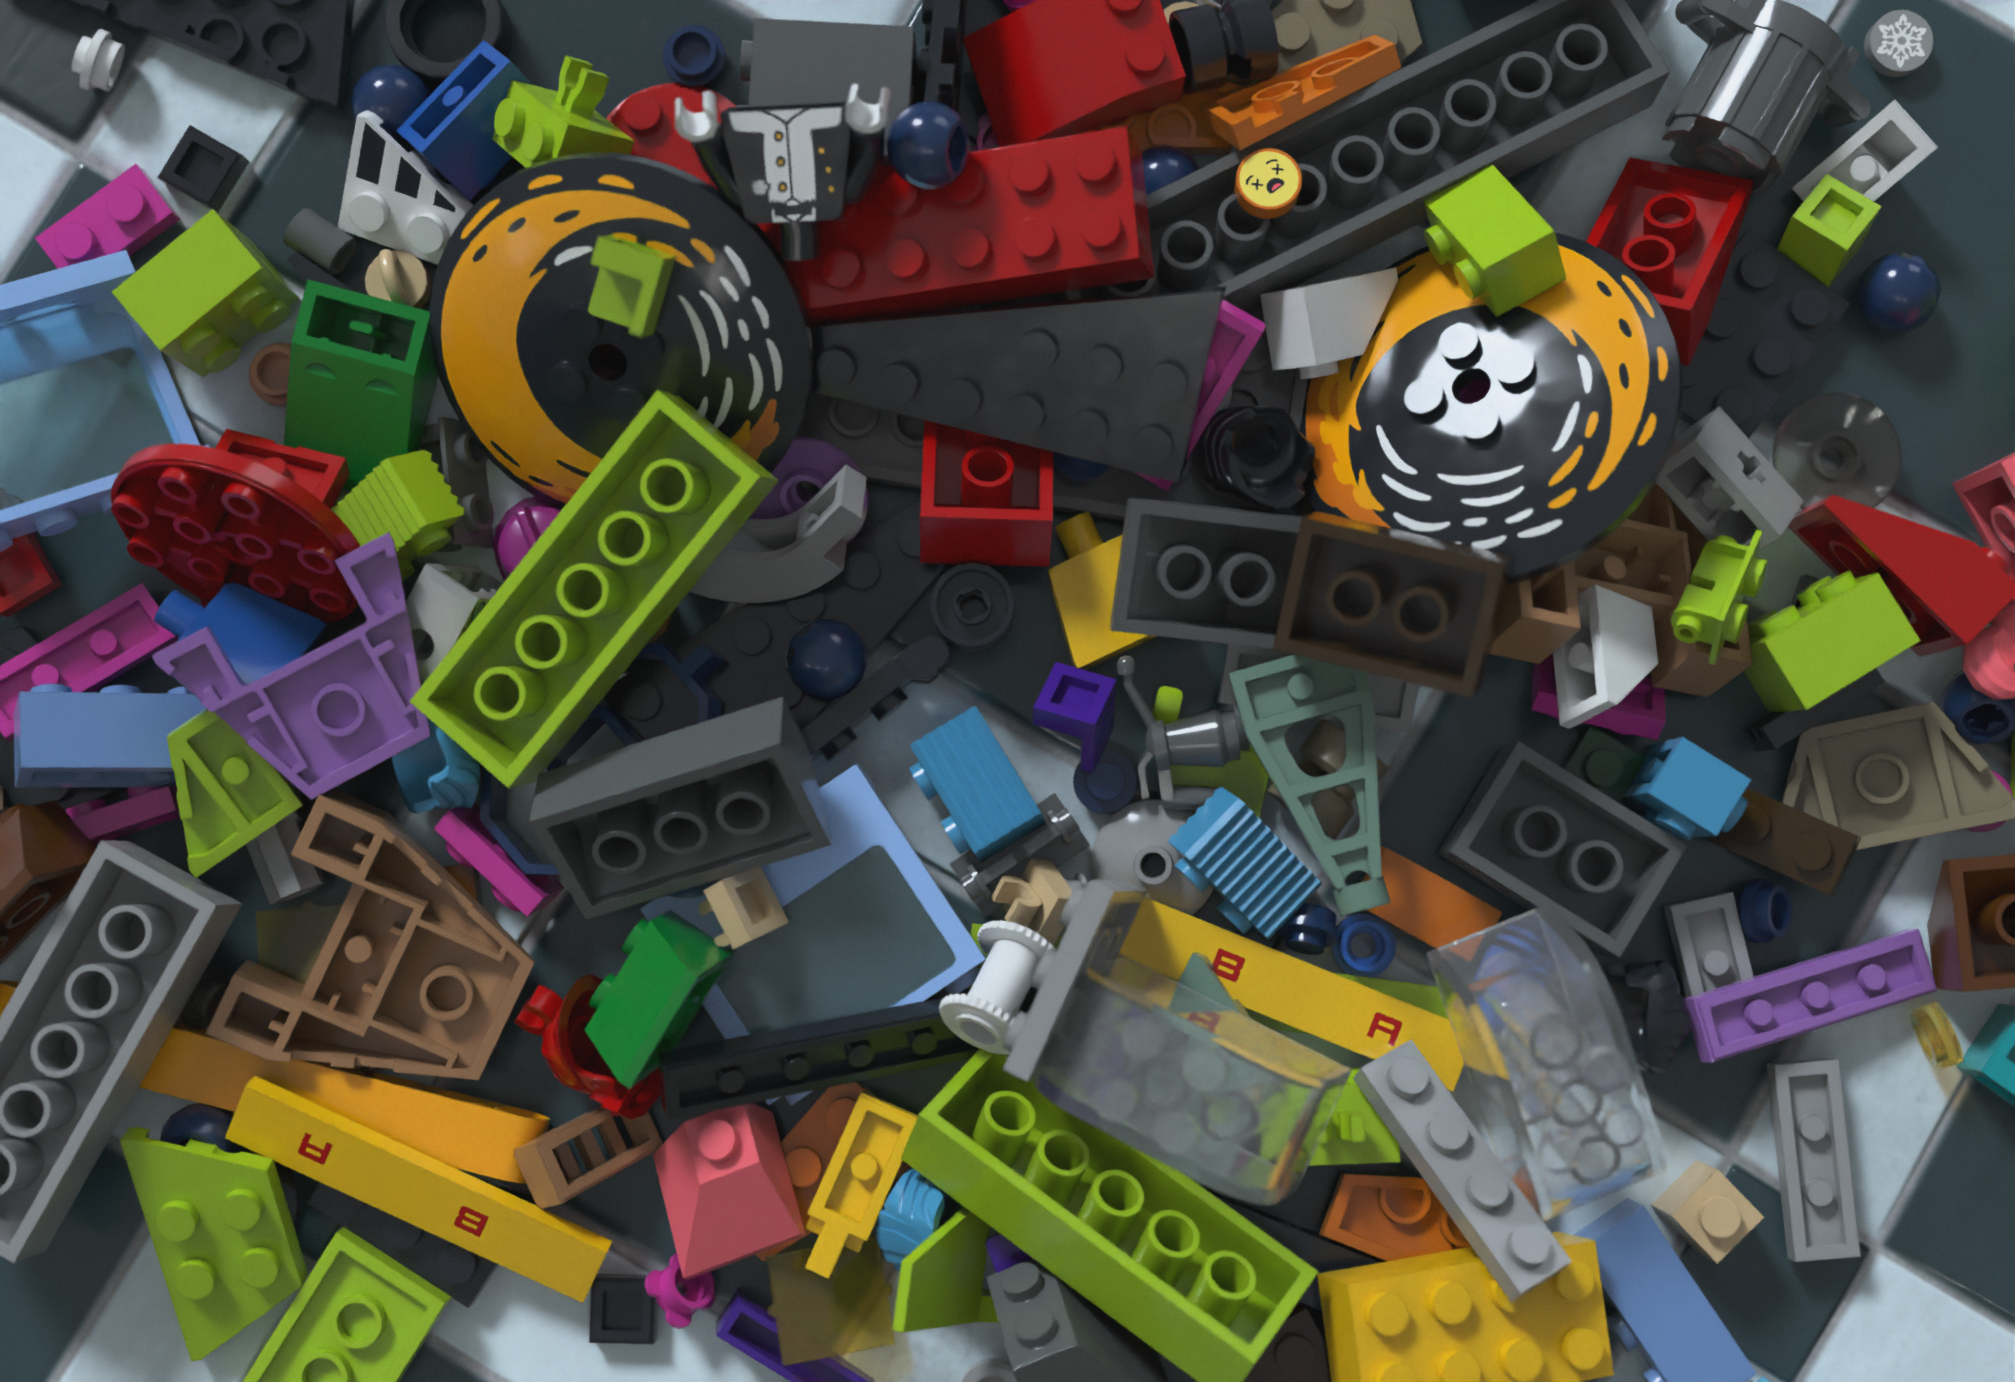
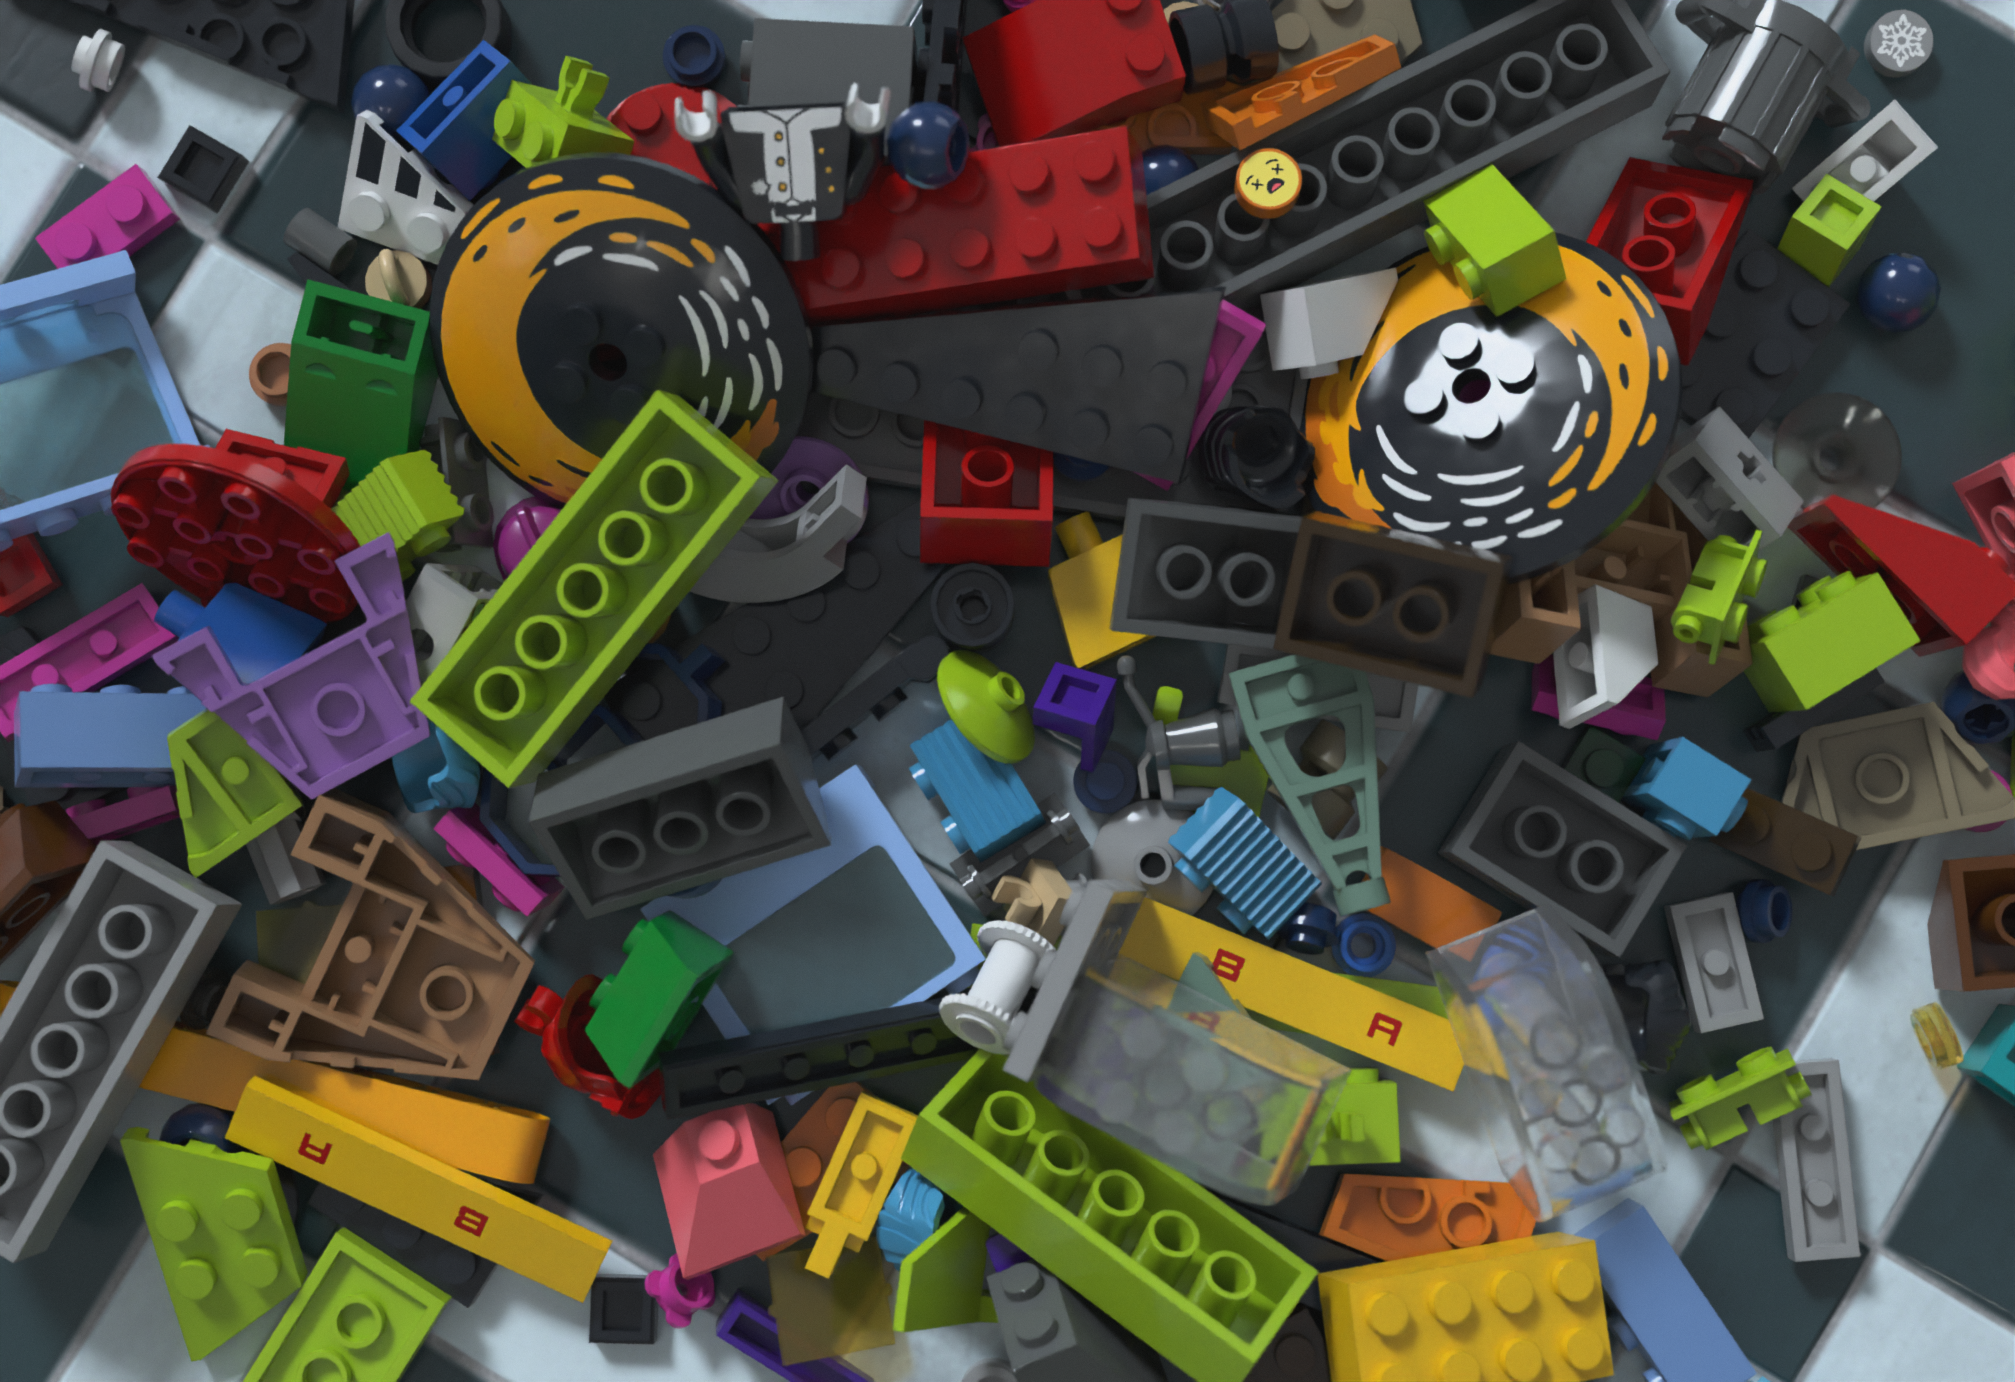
lime brick [112,209,300,378] -> none
medium nougat slope [513,1105,663,1209] -> none
lime panel [588,235,676,338] -> none
tan tile [698,867,789,950] -> none
dark blue piece [785,618,867,699] -> none
light grey plate [1353,1040,1572,1303] -> none
tan brick [1651,1160,1764,1264] -> none
medium lavender tile [1684,929,1937,1063] -> none
none -> lime dish [937,650,1035,764]
none -> lime hinge [1669,1047,1812,1151]

